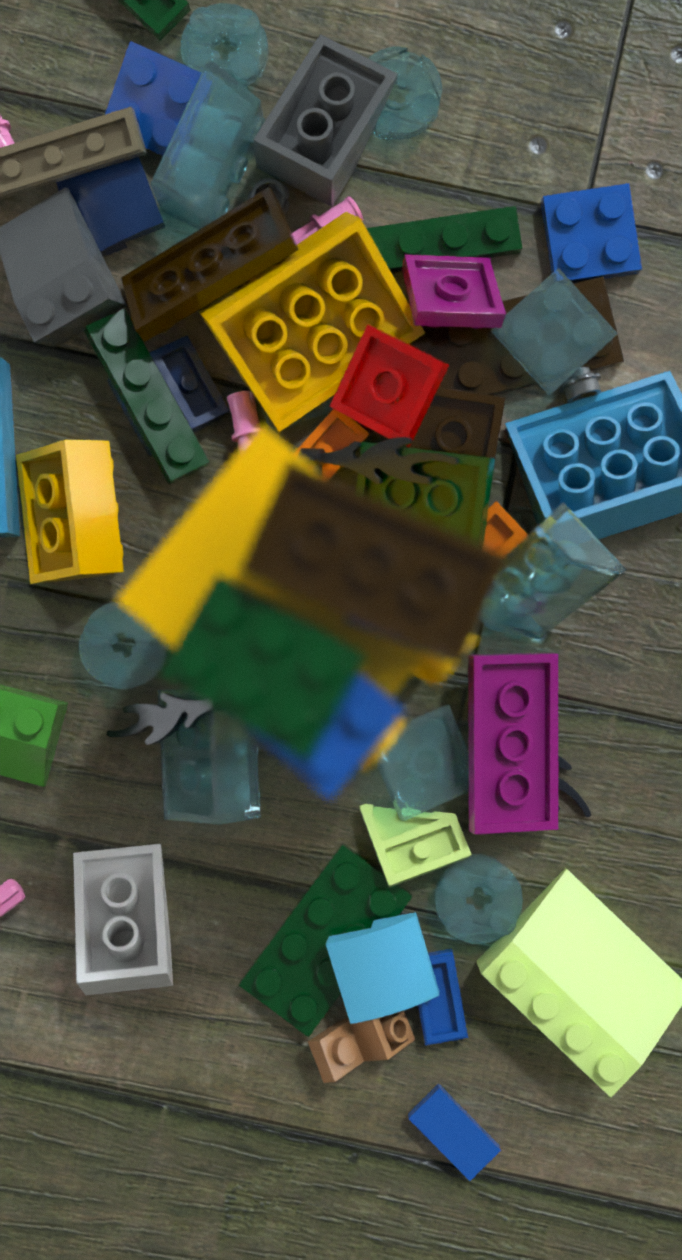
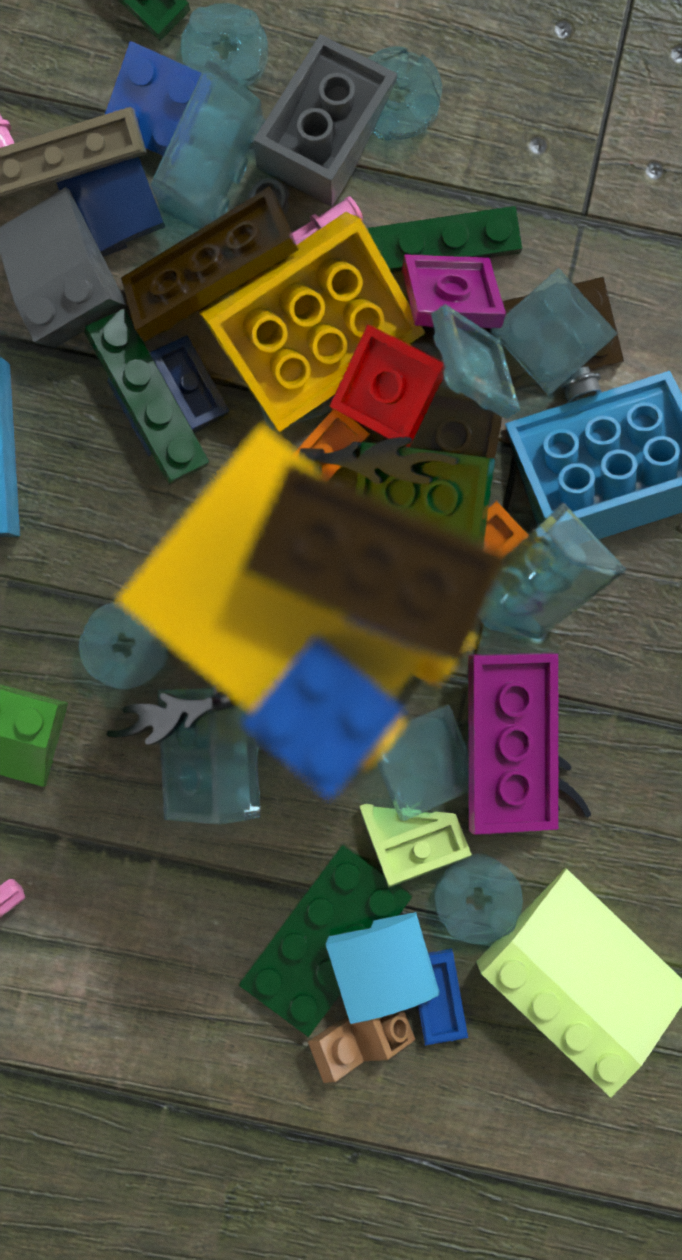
yellow slope [16,440,124,584] -> none
white slope [73,844,173,995] -> none
dark green plate [159,574,369,761] -> none
bright pink axle [227,391,261,452] -> none
blue tile [408,1083,501,1181] -> none
blue plate [541,183,642,286] -> none
none -> clear light blue plate [431,304,520,419]

